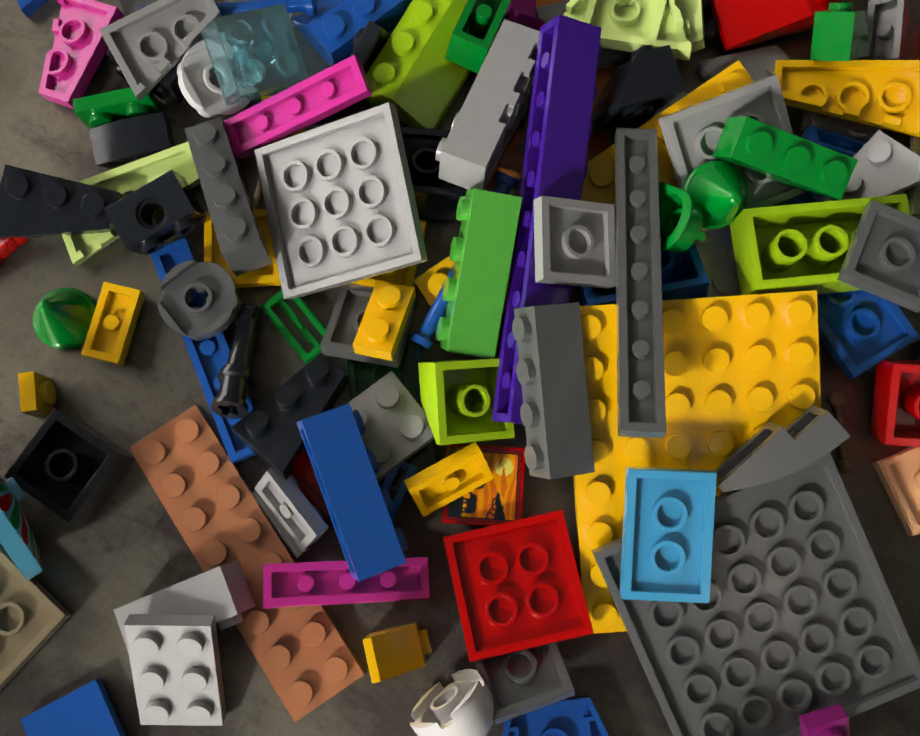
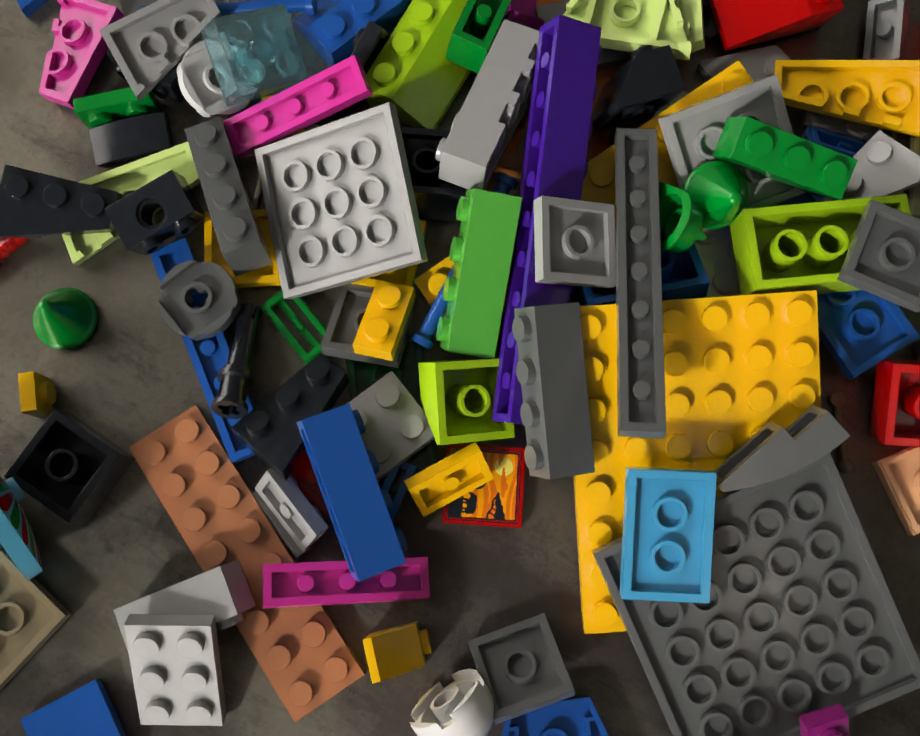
yellow plate [81,282,145,366] -> none
red plate [443,509,594,662] -> none
green slope [810,2,870,61] -> none

